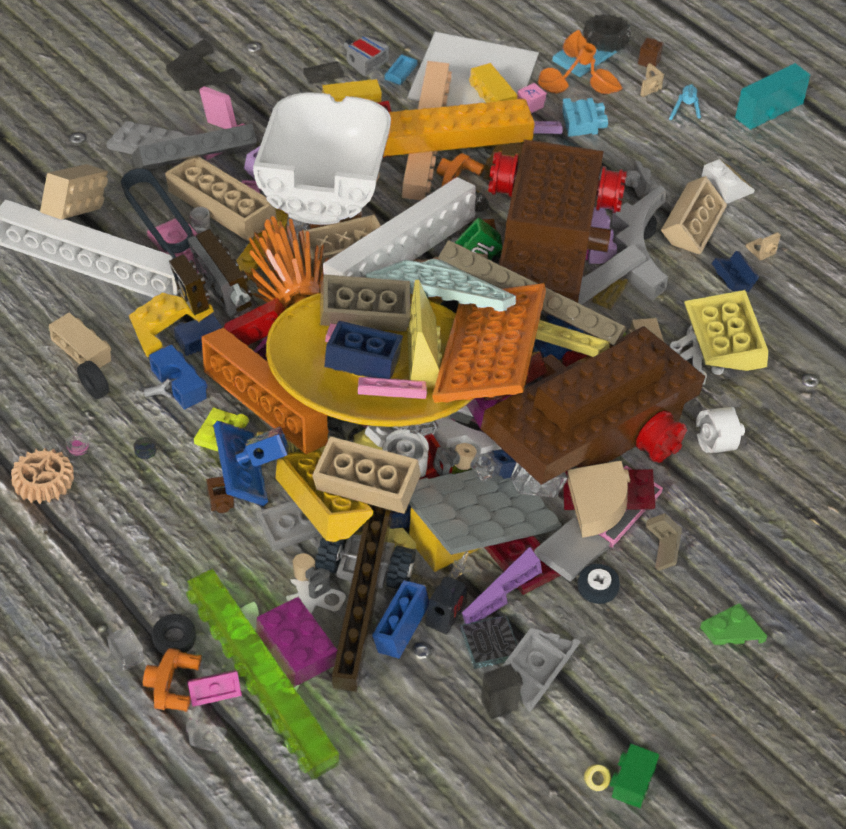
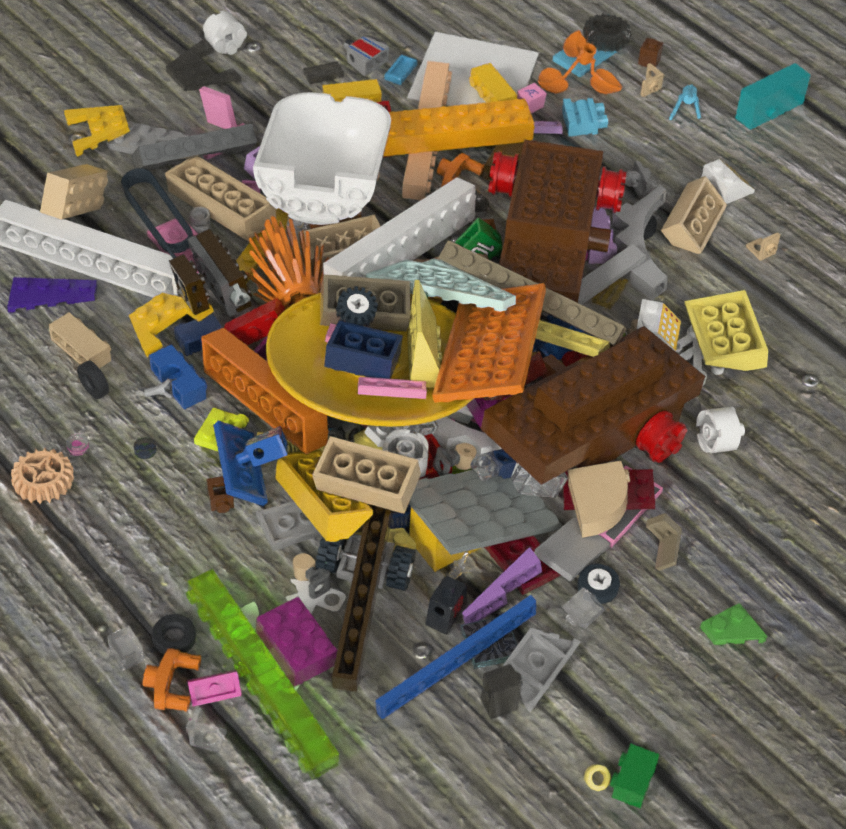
blue brick [372,580,429,659] -> none
dark blue bracket [711,251,759,292] -> none
none -> dark purple wing [7,277,97,313]
none -> yellow wing [64,105,130,157]
none -> white brick [203,11,247,55]
none -> black wheel [336,286,378,327]
none -> blue tile [375,595,536,719]
none -> clear brick [562,588,606,629]
none -> white slope [636,299,681,352]

